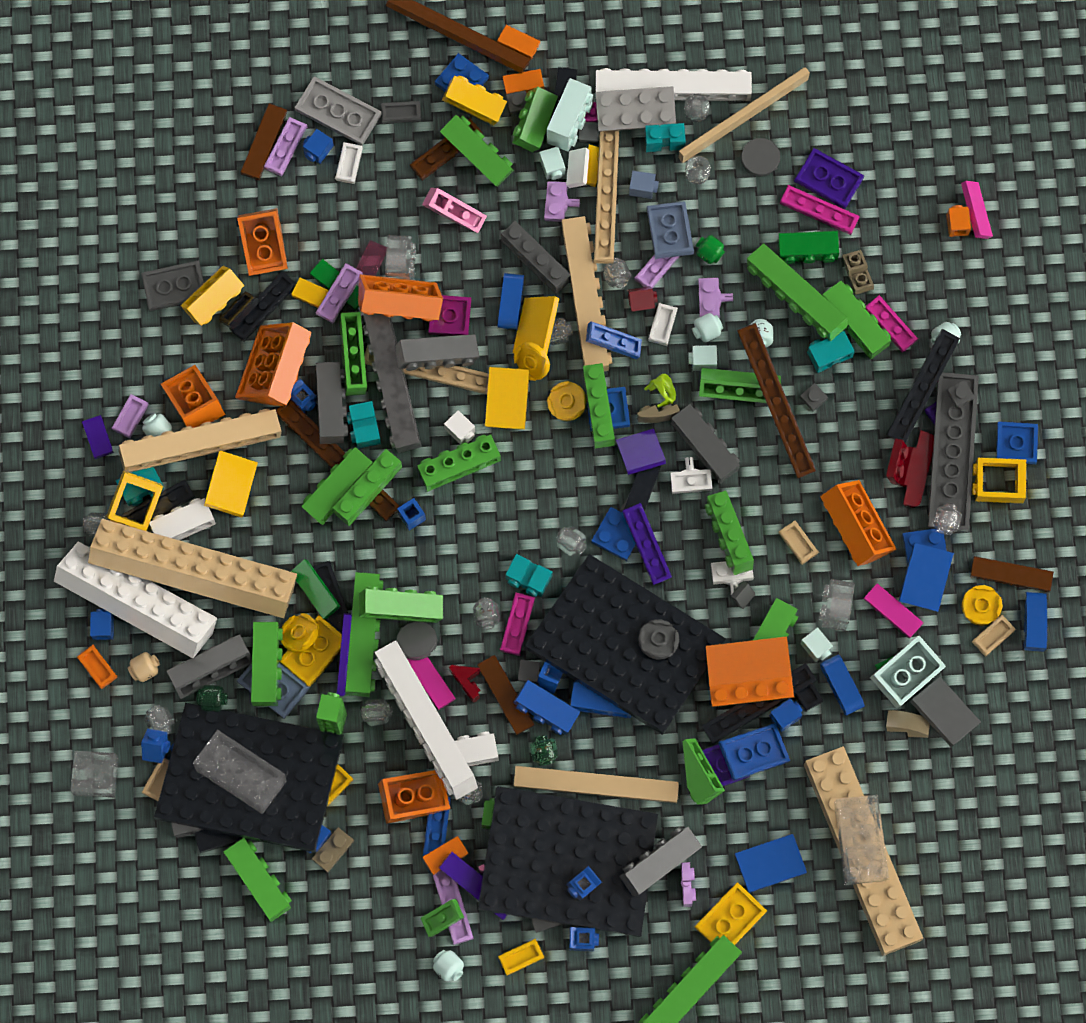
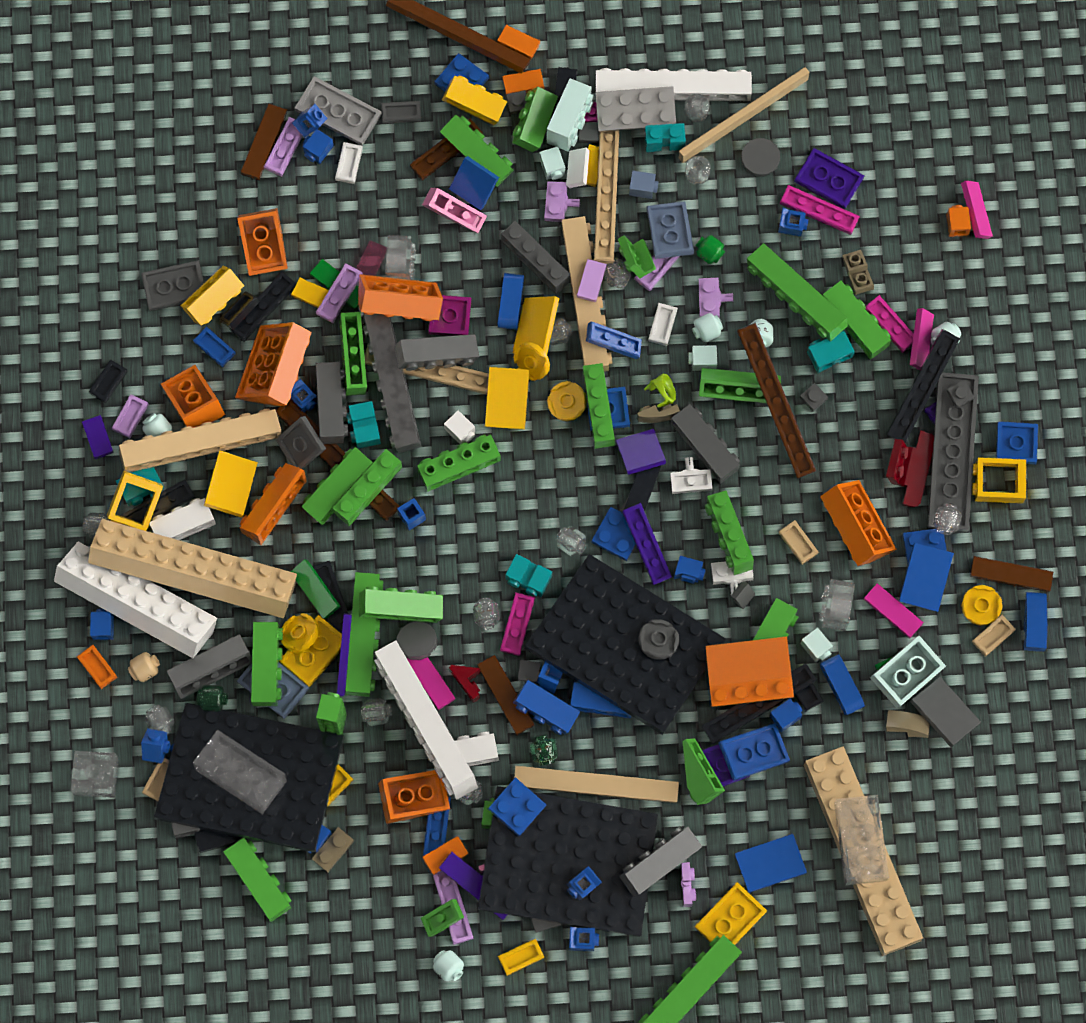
dark red brick [627,286,658,311] -> none
green brick [777,231,839,264] -> none
none -> black tile [89,360,128,403]
none -> blue tile [193,326,236,367]
none -> orange slope [239,463,307,545]
none -> dark grey plate [276,416,326,469]
none -> blue window [292,104,327,138]
none -> blue tile [449,156,499,210]
none -> blue plate [488,777,546,837]
none -> lavender tile [577,259,607,302]
none -> bright green bracket [618,235,656,279]
none -> blue window [674,556,706,584]
none -> blue window [778,208,809,237]
none -> dark pink tile [910,308,934,370]

